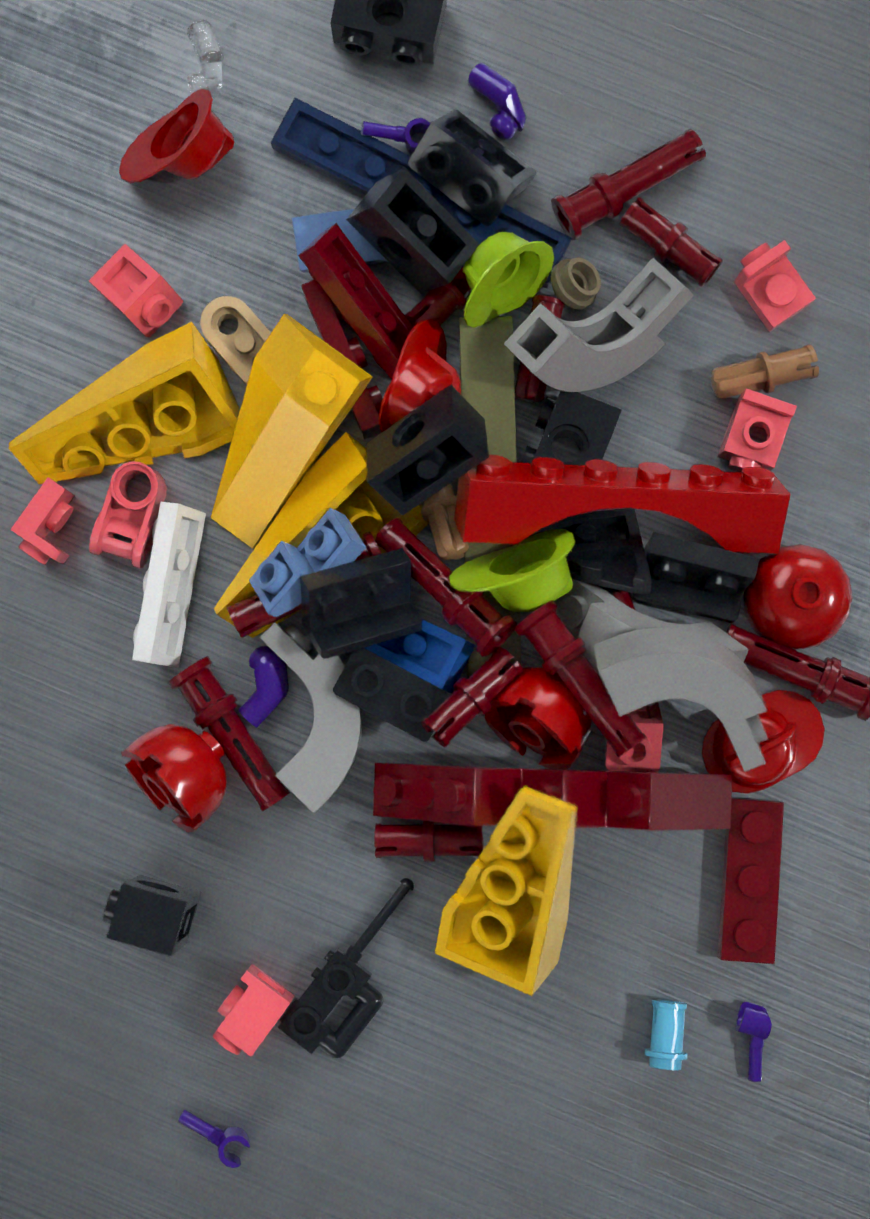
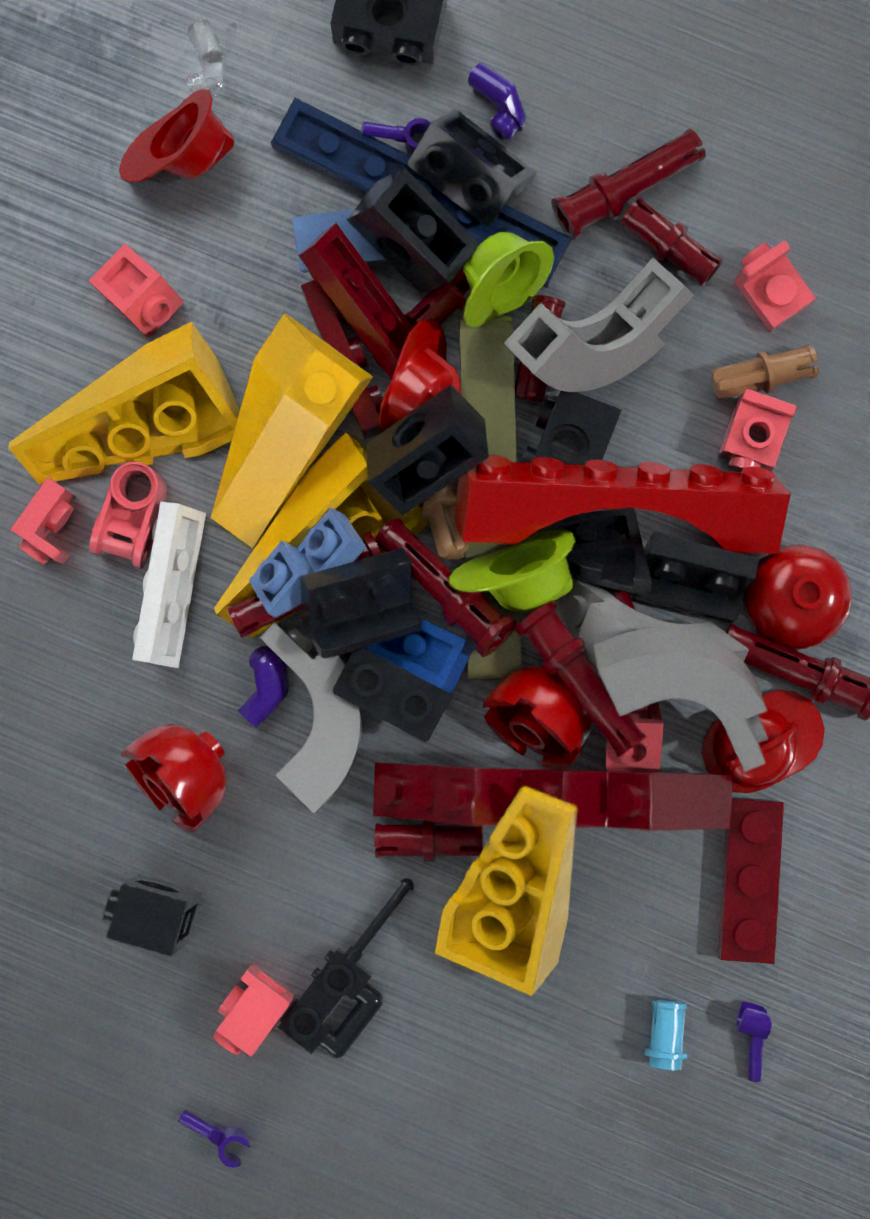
dark red pin [168,656,290,812] -> none
tan plate [200,296,271,385] -> none
dark red pin [421,647,523,748] -> none
dark tan plate [551,257,601,310] -> none

